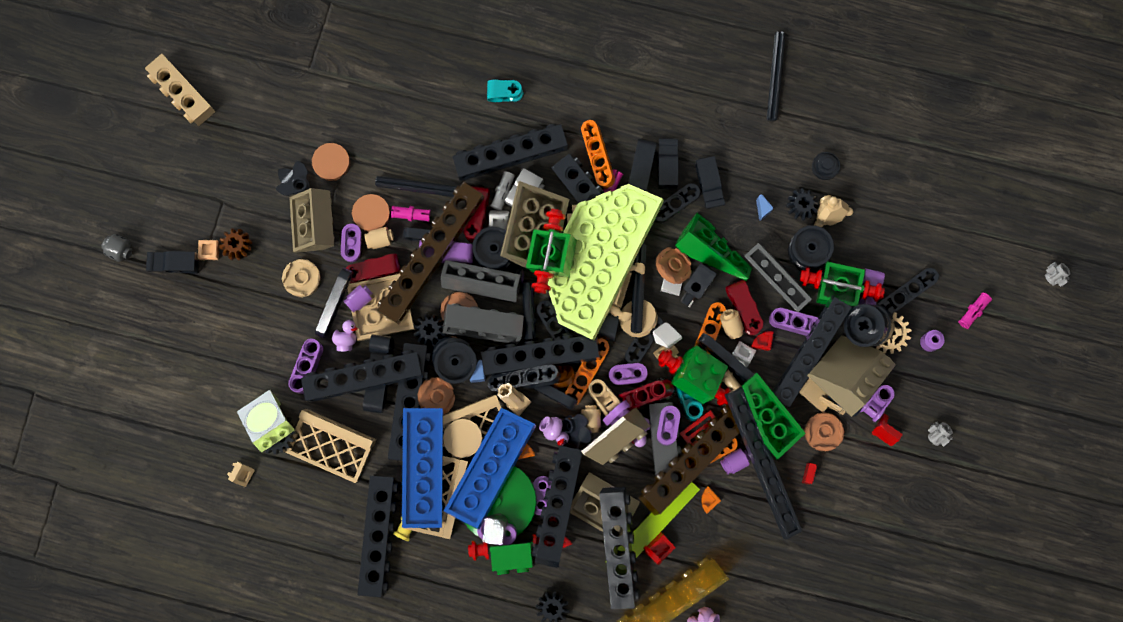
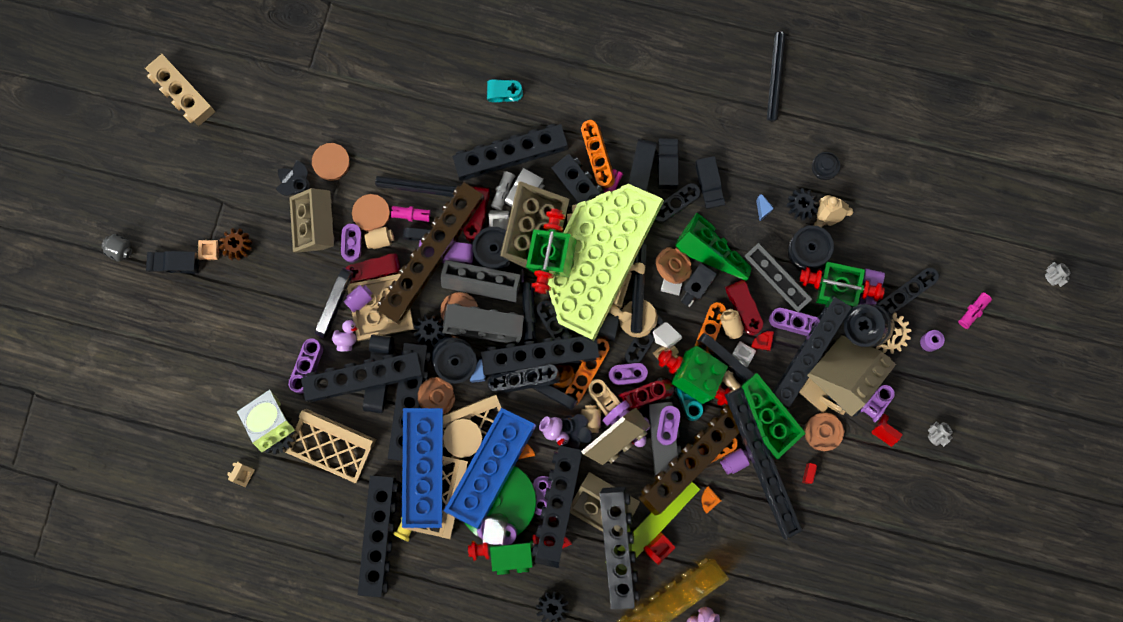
tan tile [282,259,321,297] -> none
tan piece [498,383,531,416] -> none
red tile [679,410,715,444] -> none

